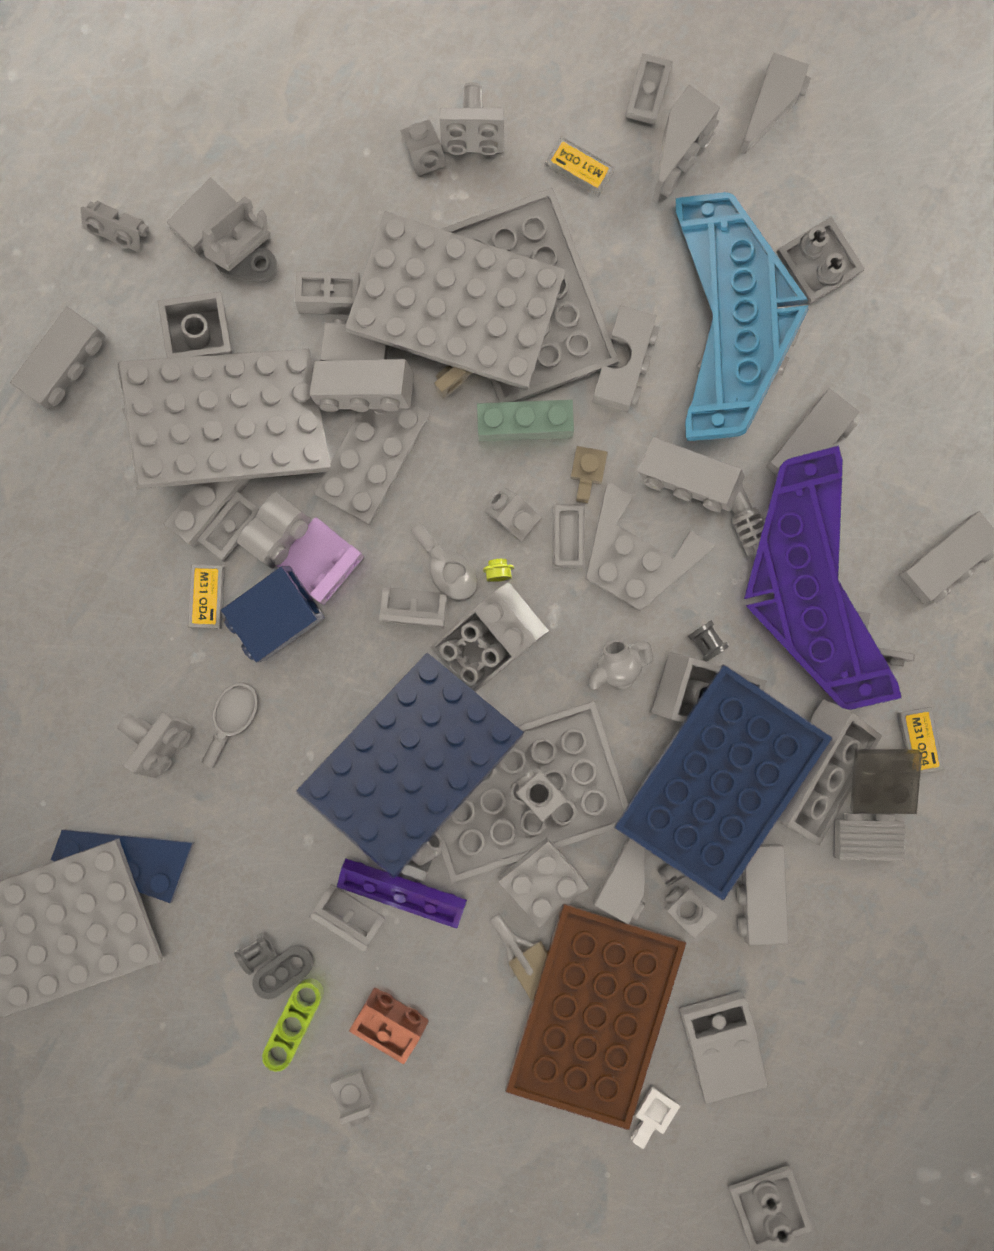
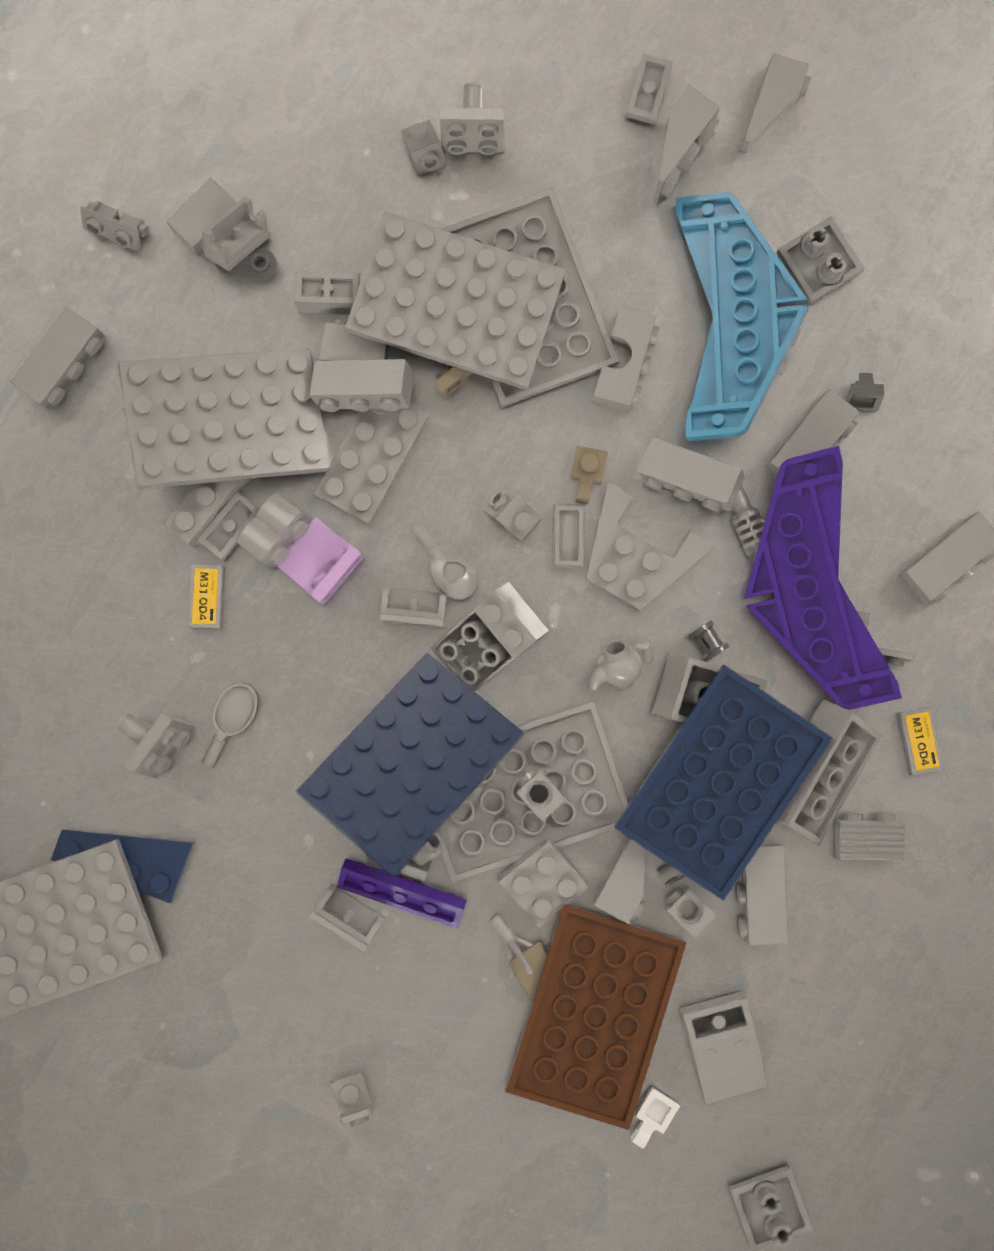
light grey brick [157,291,232,358] -> none
dark blue brick [221,566,325,663] -> none
dark grey bush [234,933,277,975] -> none
dark grey plate [252,946,313,999] -> none
lime beam [262,978,324,1072] -> none
copper bracket [349,988,429,1065] -> none
sand green brick [477,399,574,442] -> none
neon yellow plate [483,558,514,582] -> none
tile [545,136,615,197] -> none
clear smoke plate [850,749,922,814] -> none
none -> dark grey tile [846,373,884,411]

